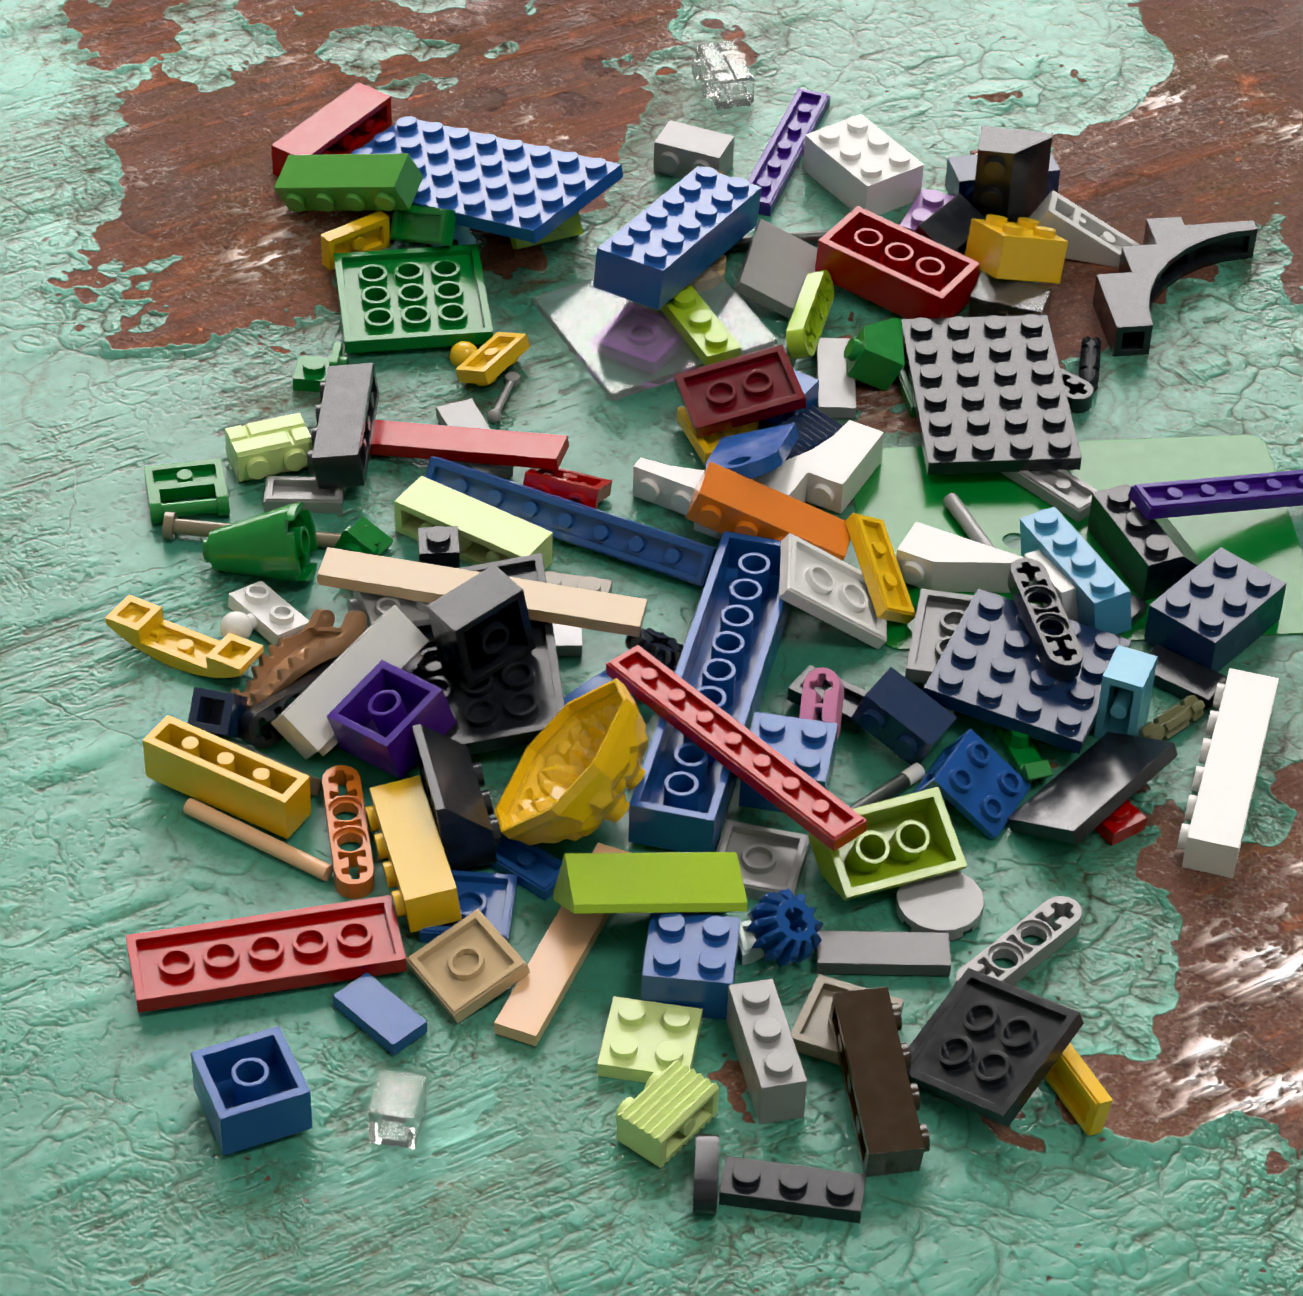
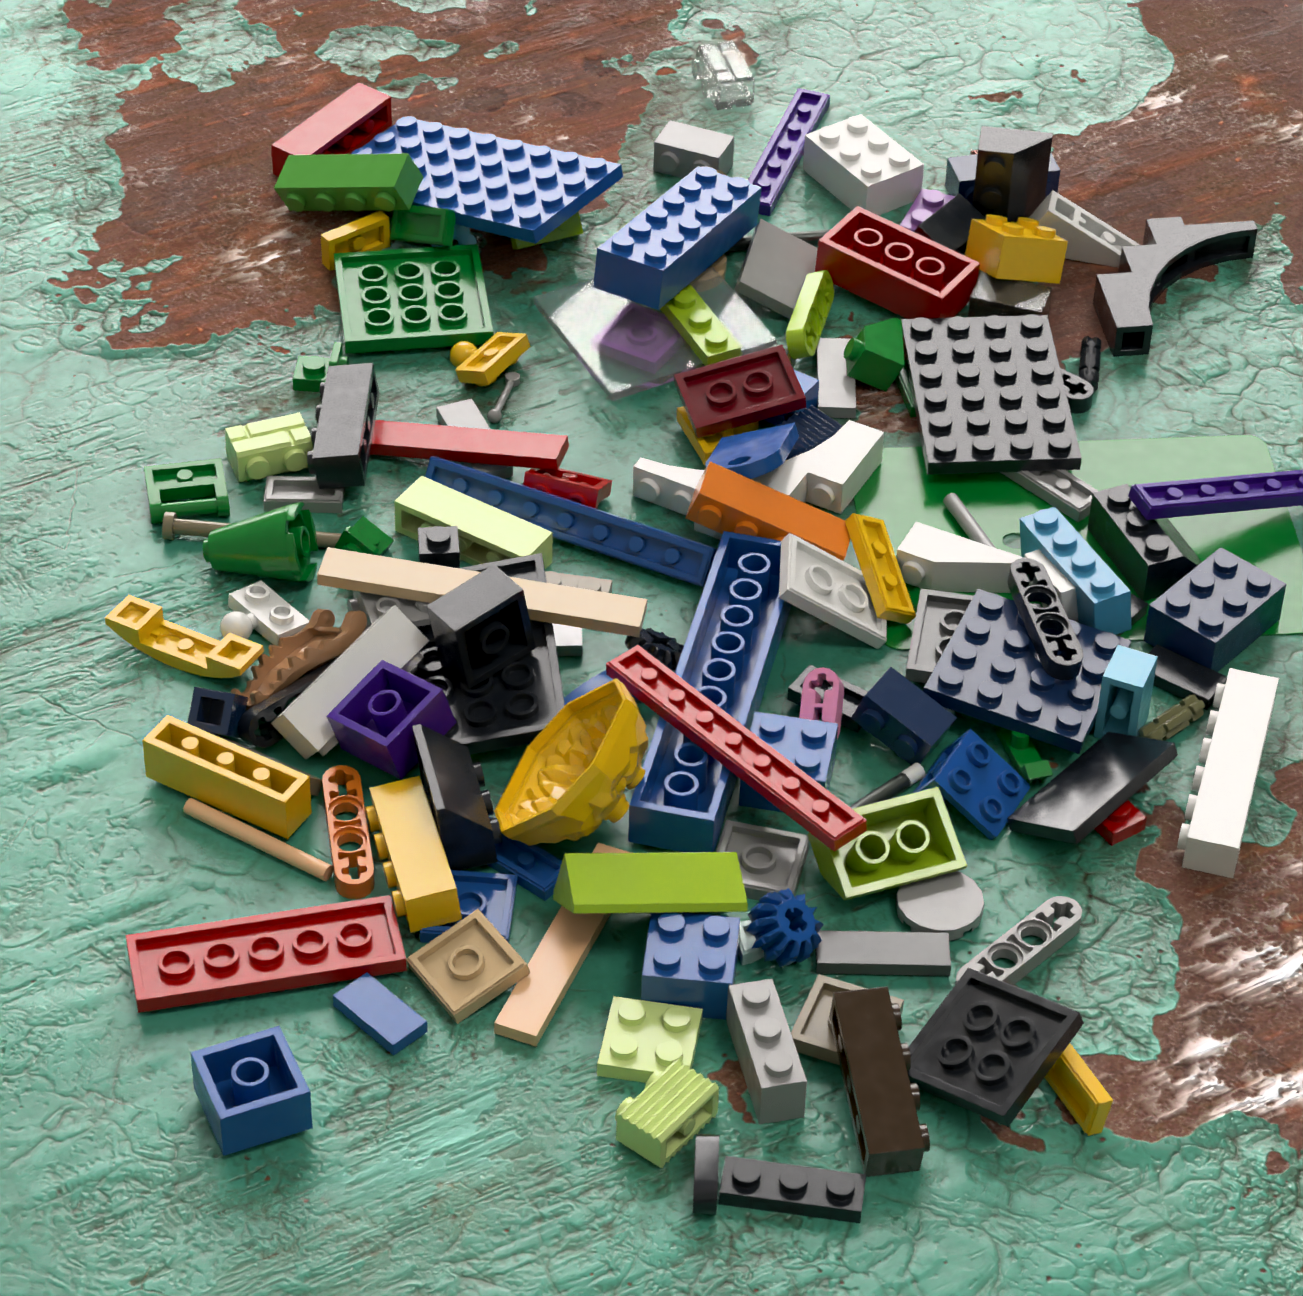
clear brick [368,1070,427,1149] -> none

